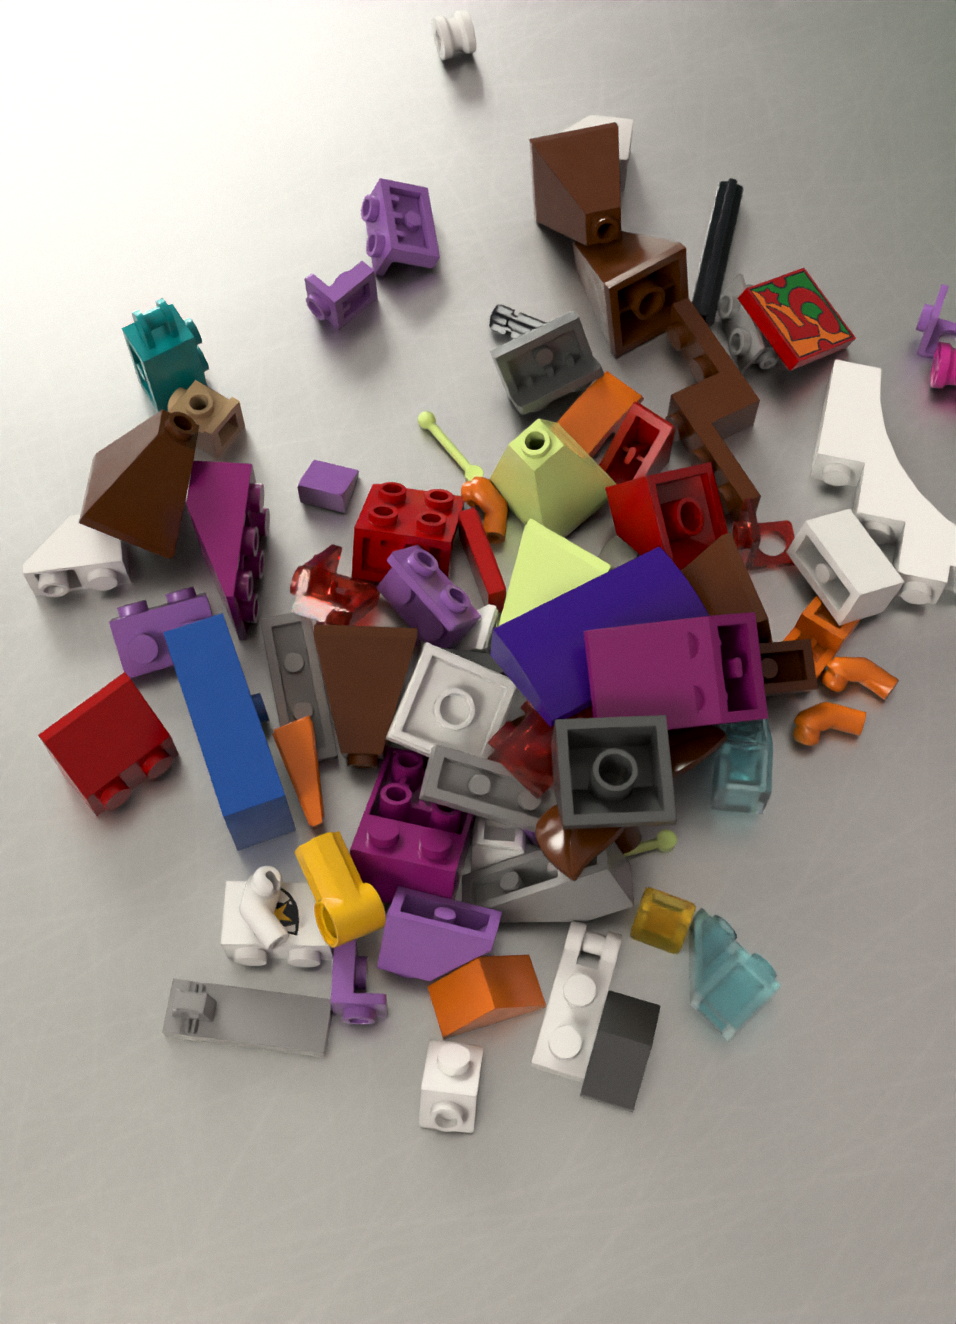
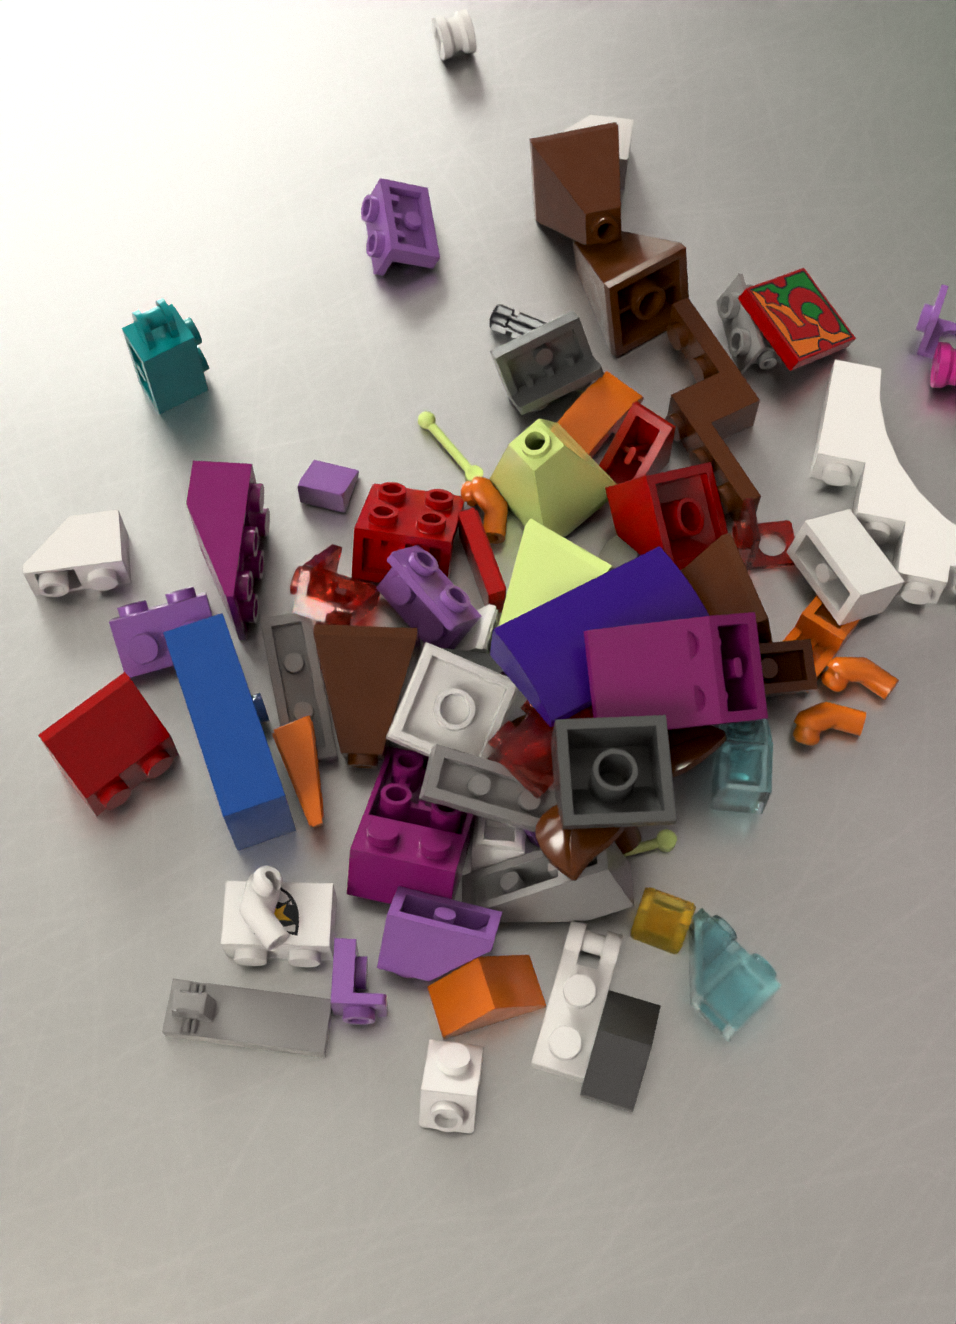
reddish brown slope [79,409,199,560] -> none
tan brick [167,380,245,459] -> none
yellow piece [294,831,386,948] -> none
medium lavender bracket [304,261,378,330] -> none
black axle [691,178,743,327] -> none

